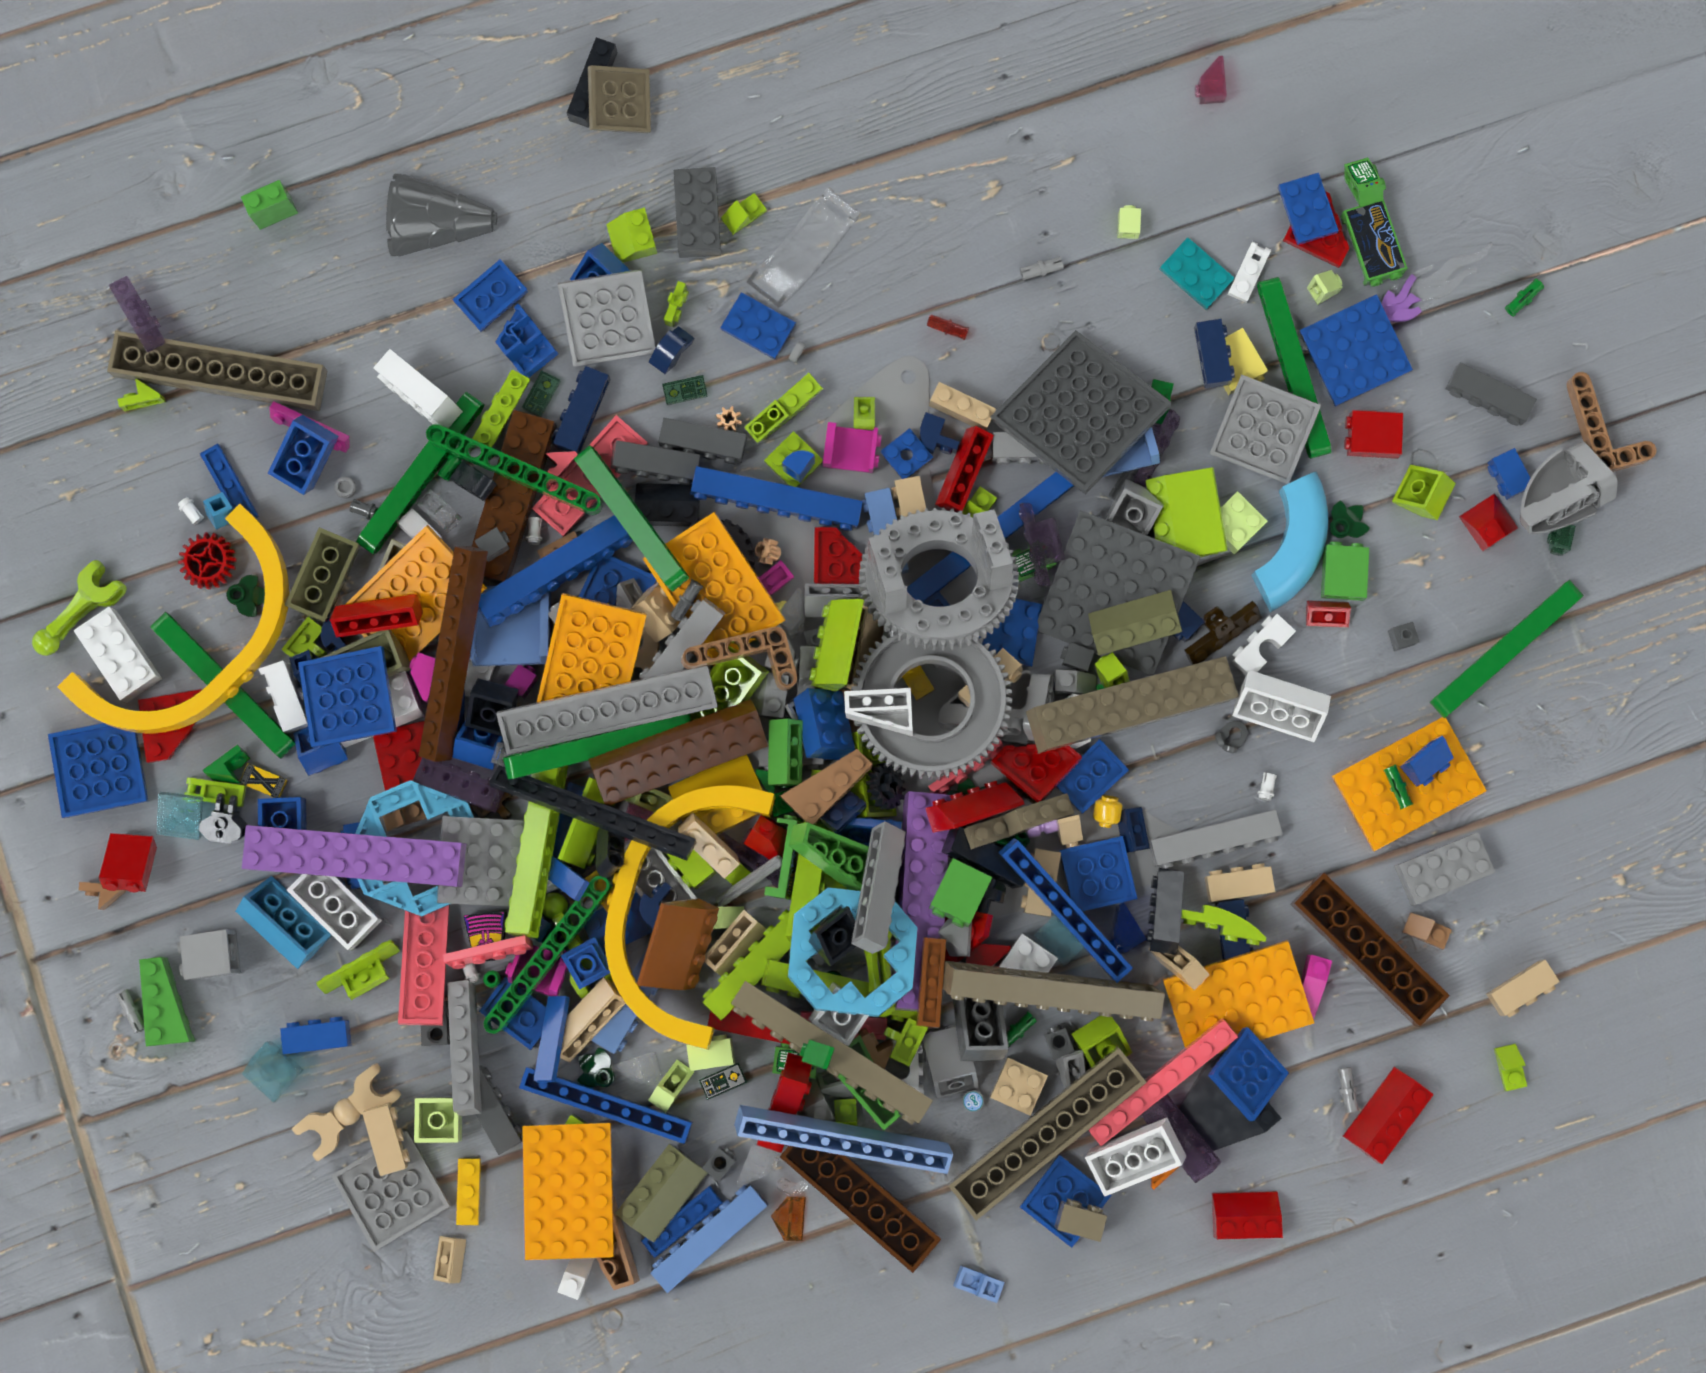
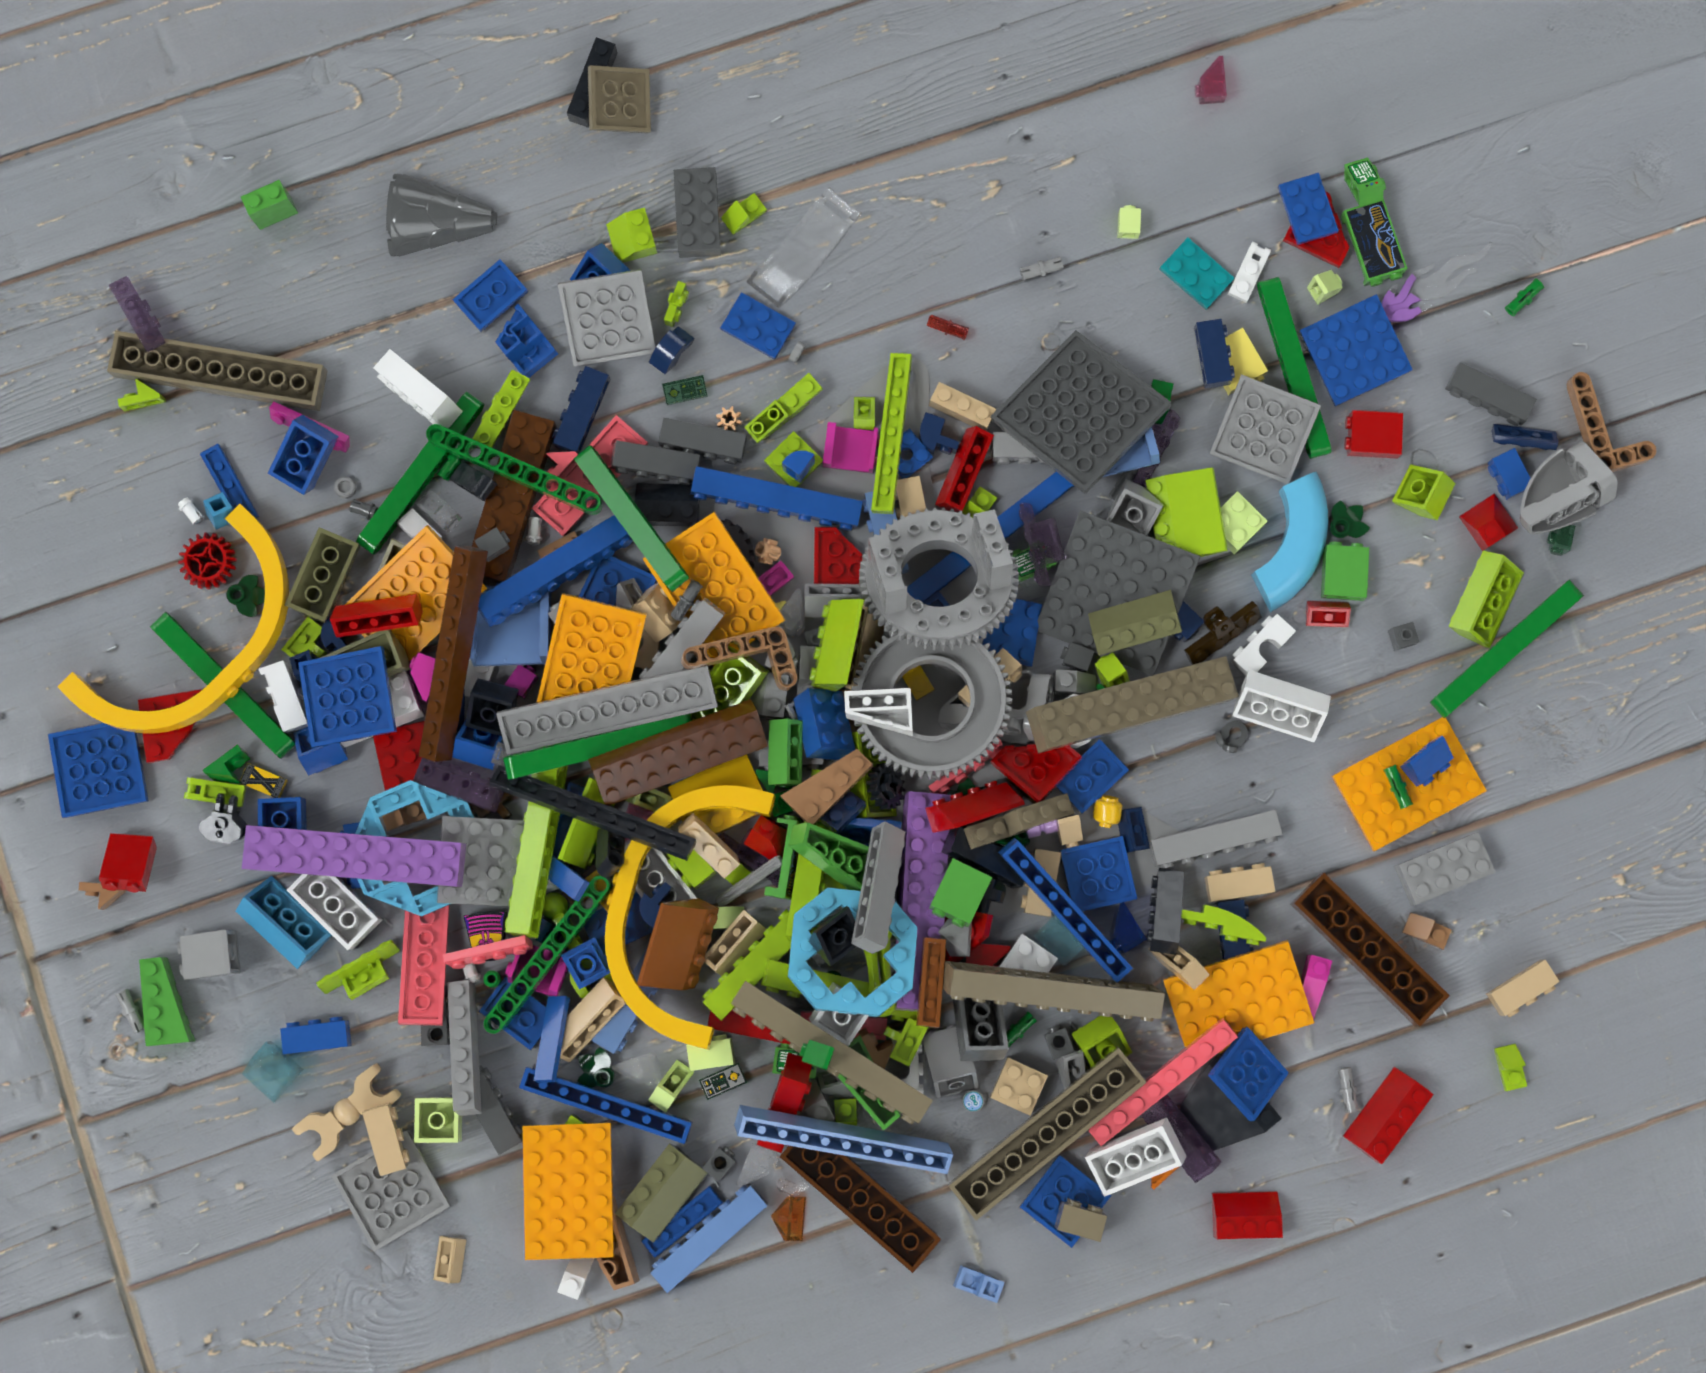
lime piece [32,560,127,656] -> none
white brick [73,606,162,703] -> none
clear light blue plate [157,792,203,840] -> none
yellow plate [456,1158,481,1225] -> none
clear green tile [522,370,561,417] -> none
white pin [1257,773,1277,801] -> none
none -> lime plate [871,353,912,514]
none -> lime slope [1449,550,1524,649]
none -> dark blue plate [1491,424,1558,450]

